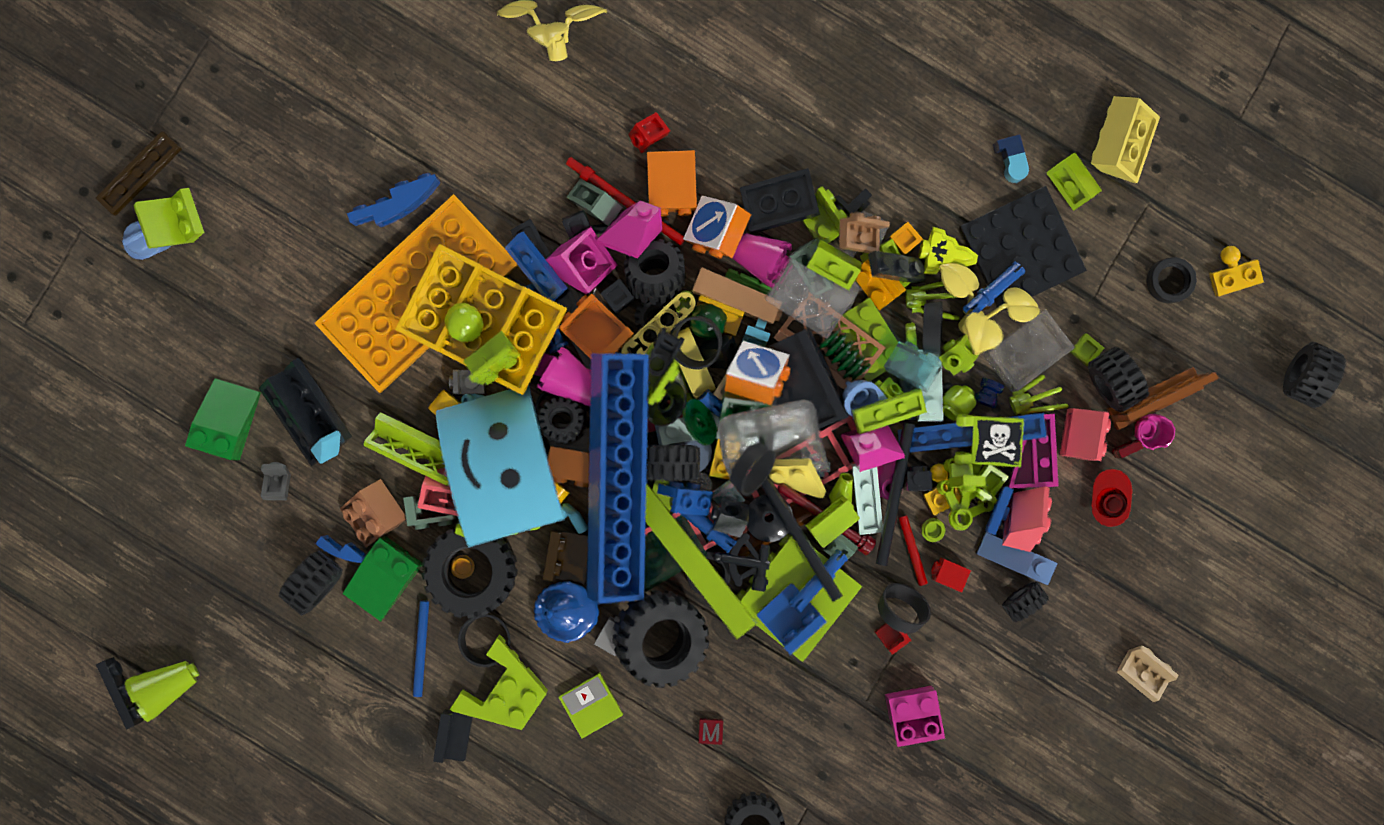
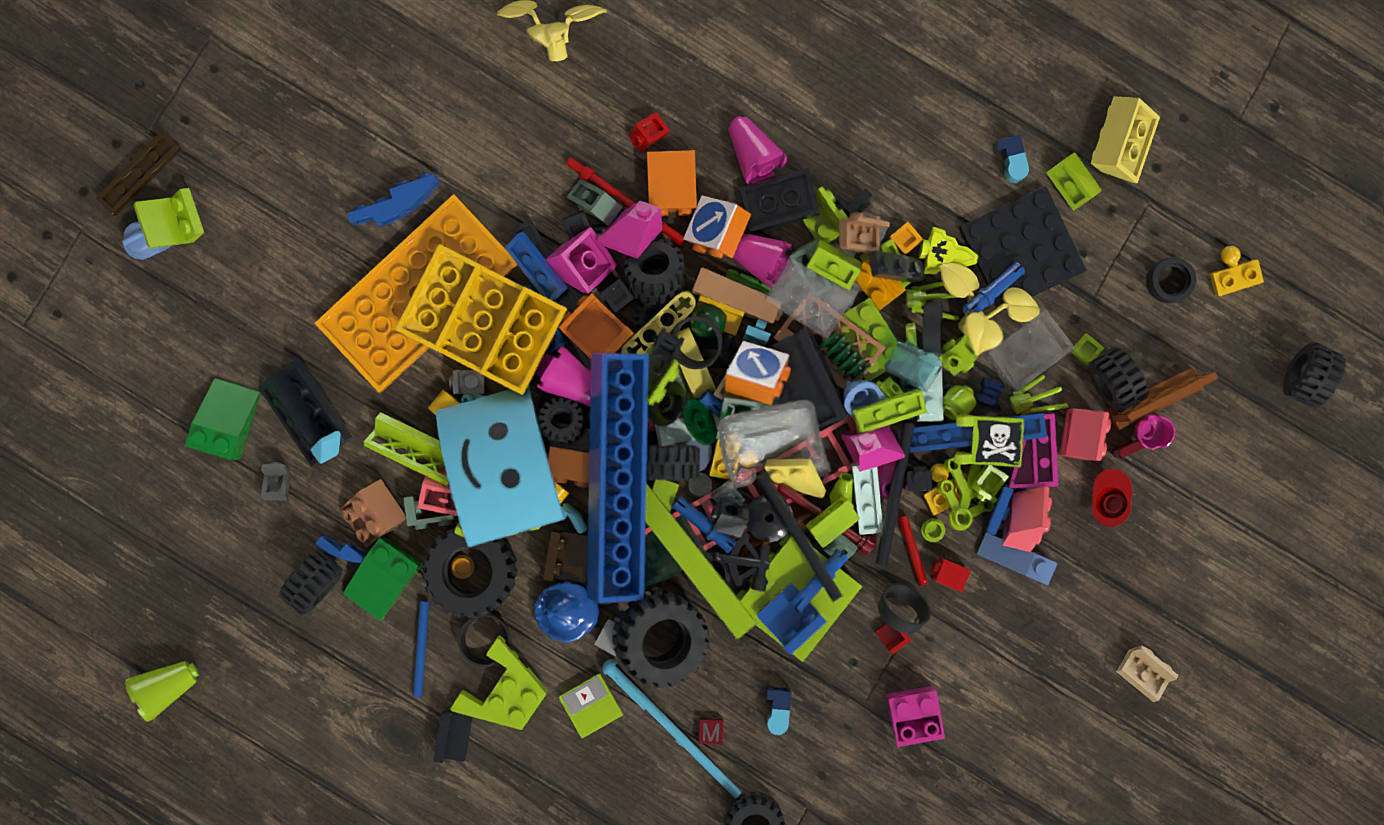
black plate [96,657,144,730] -> none
lime hair [445,303,484,342] -> none
lime bracket [463,331,521,385] -> none
blue bracket [657,481,713,516] -> none
black tyre [730,443,776,496] -> none
lime bracket [949,463,986,492] -> none
black tyre [1002,581,1049,622] -> none
none -> medium azure bar [602,659,741,798]
none -> dark pink cone [728,116,787,184]
none -> leg [766,686,791,735]

